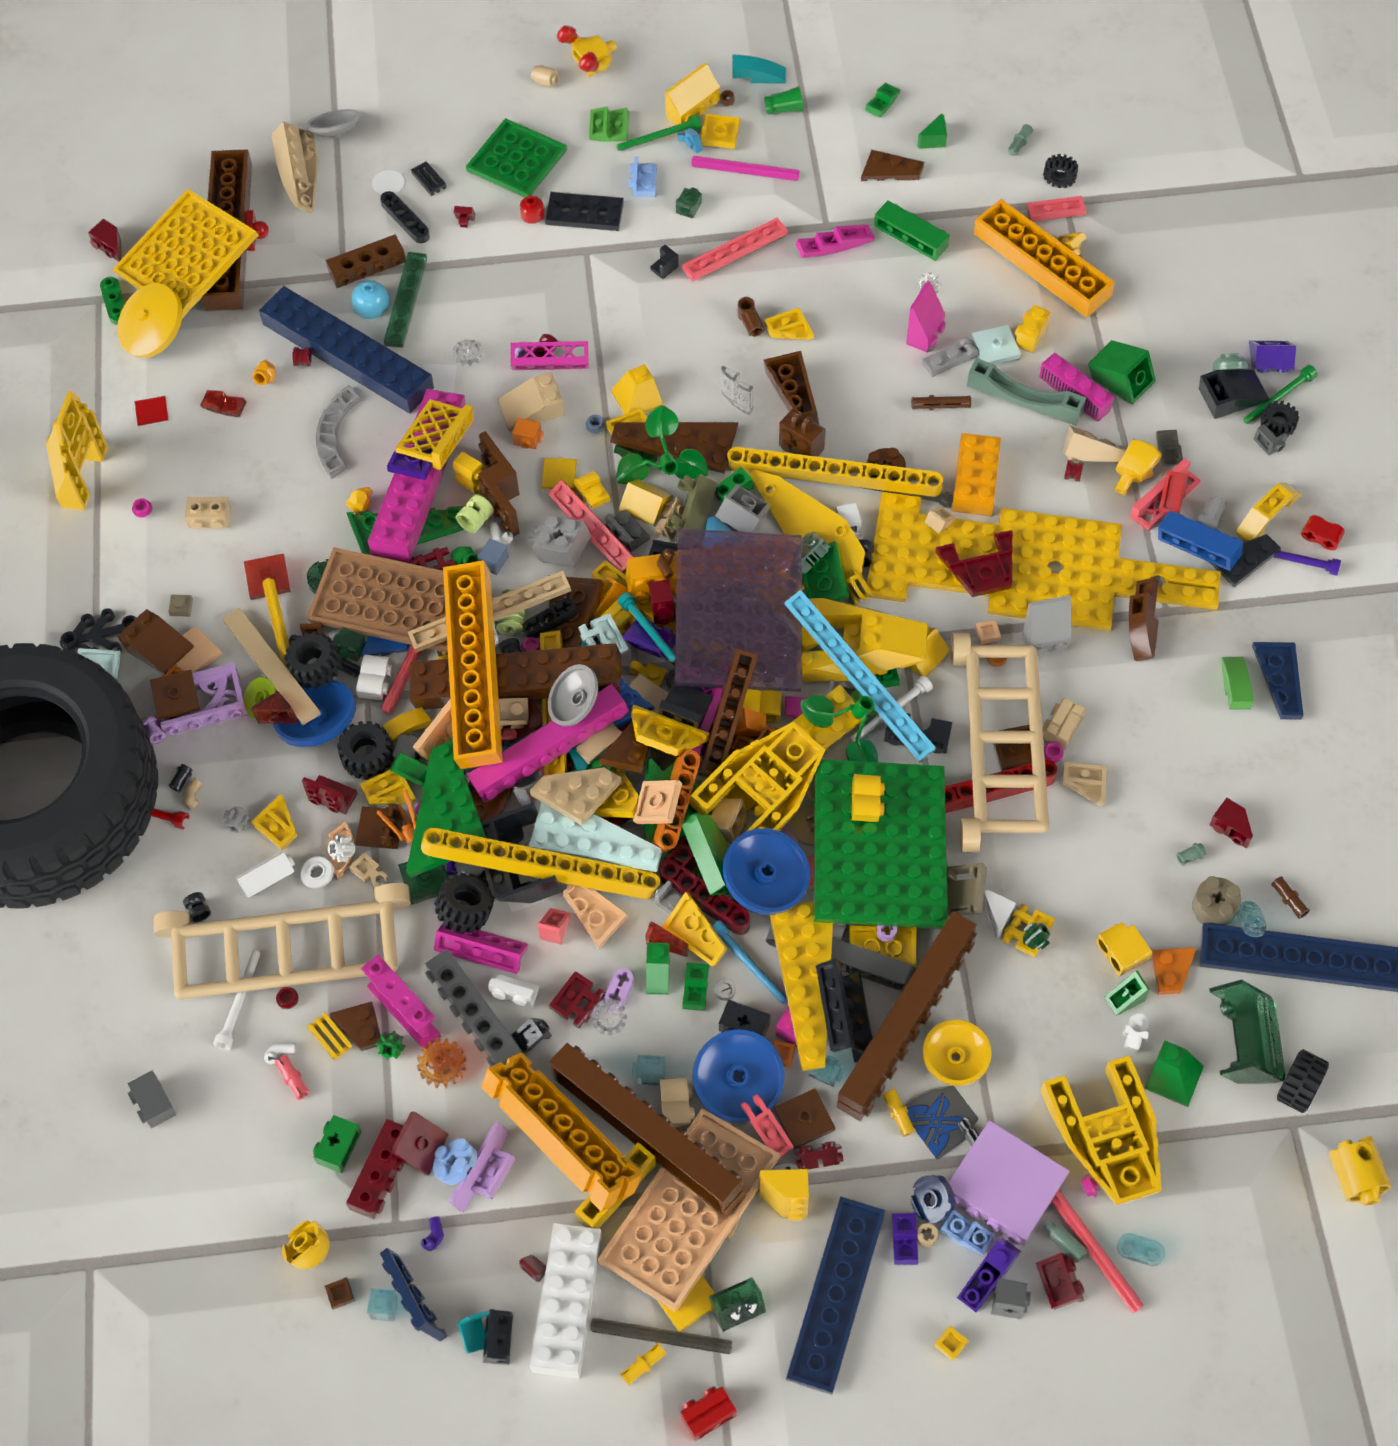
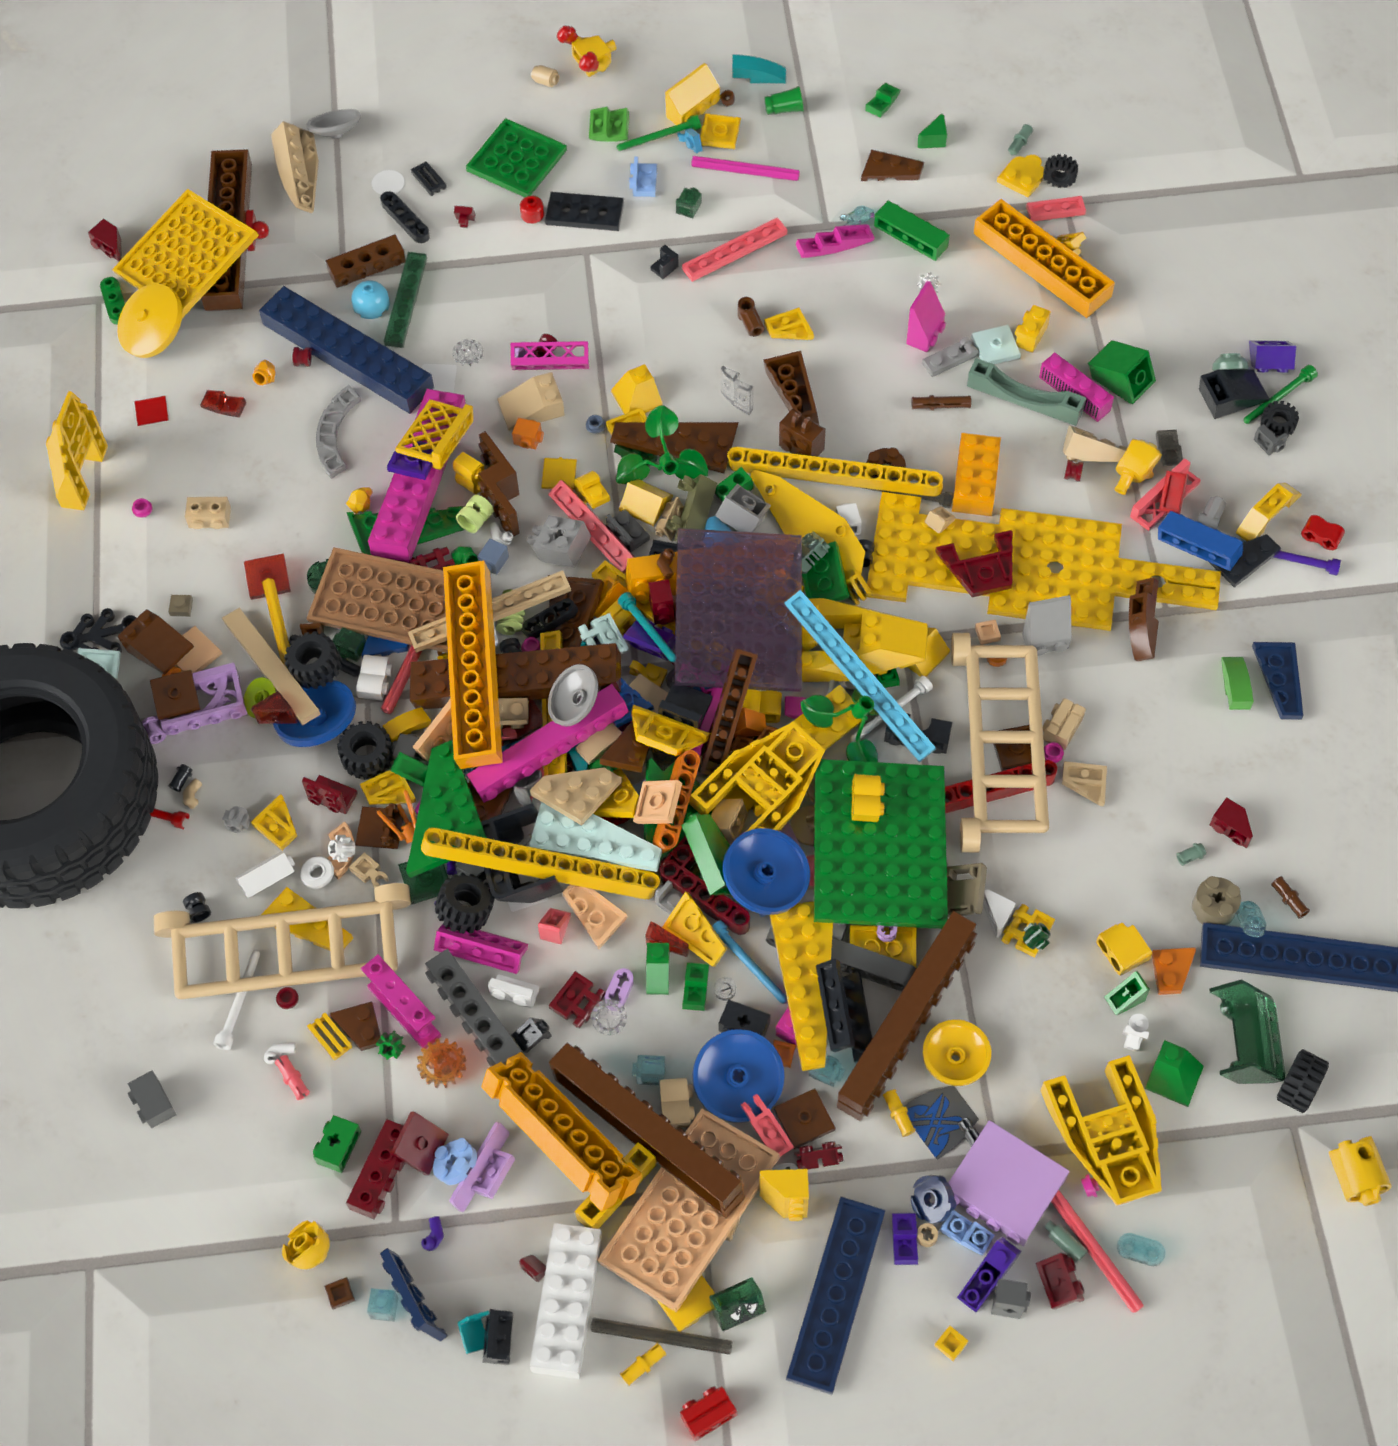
none -> yellow wing [261,887,353,951]
none -> clear light blue plate [840,205,875,226]
none -> yellow plate [997,154,1044,198]

